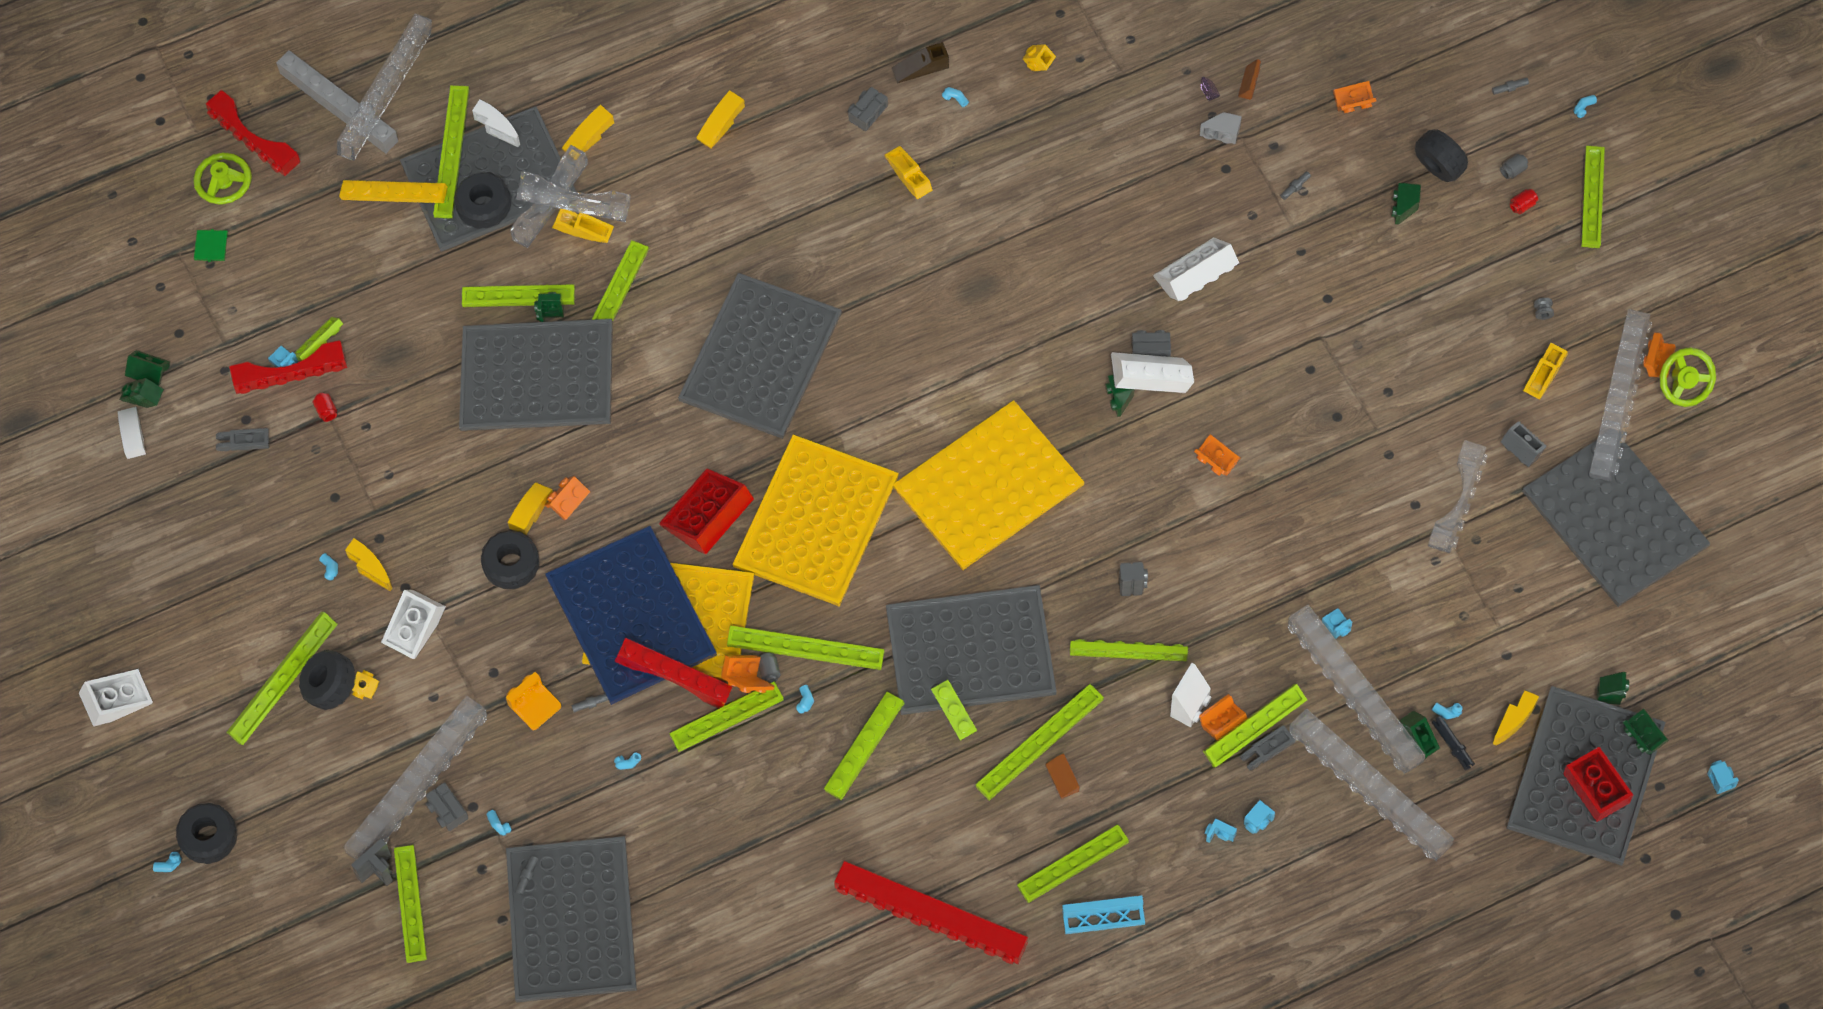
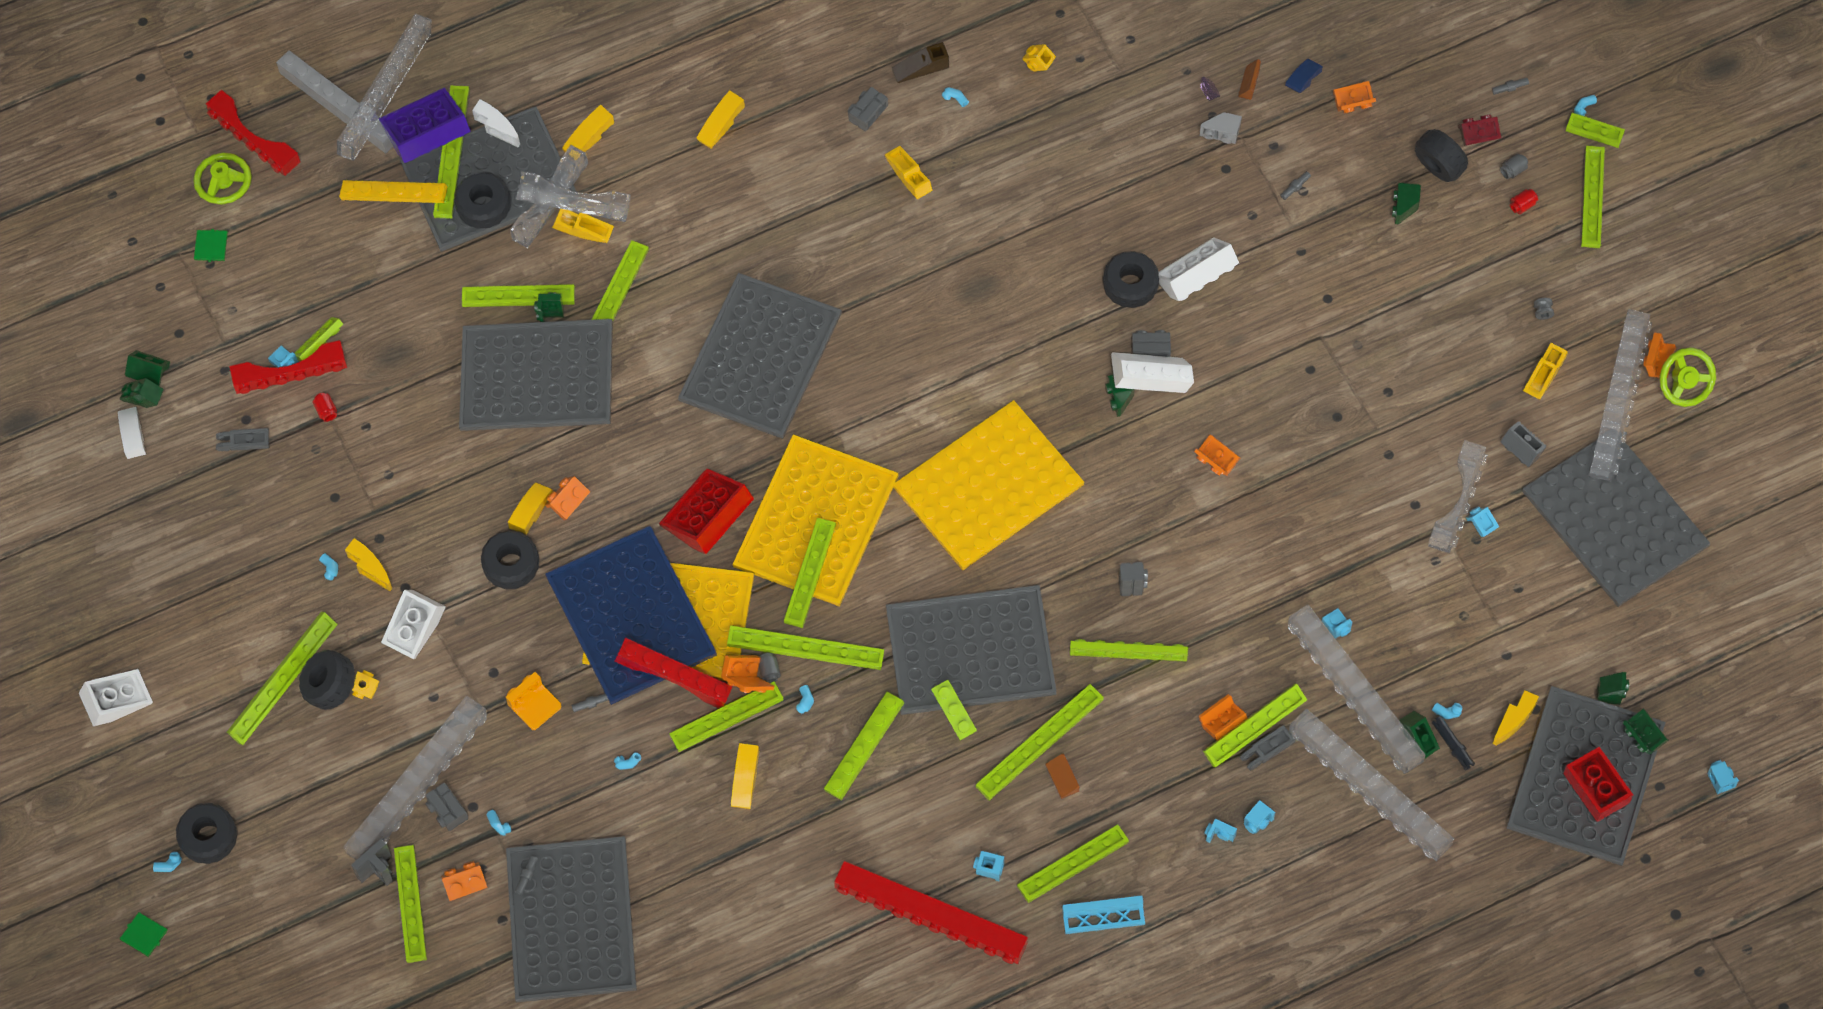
white slope [1170,663,1212,727] -> none
none -> green piece [120,912,168,957]
none -> dark purple slope [379,87,471,163]
none -> orange bracket [441,861,488,901]
none -> yellow slope [731,743,760,809]
none -> lime plate [784,518,836,628]
none -> medium azure brick [973,851,1004,881]
none -> black tyre [1103,251,1159,308]
none -> dark blue slope [1285,59,1323,93]
none -> dark red bracket [1458,114,1501,146]
none -> medium azure bracket [1466,506,1499,537]
none -> lime plate [1566,113,1625,148]

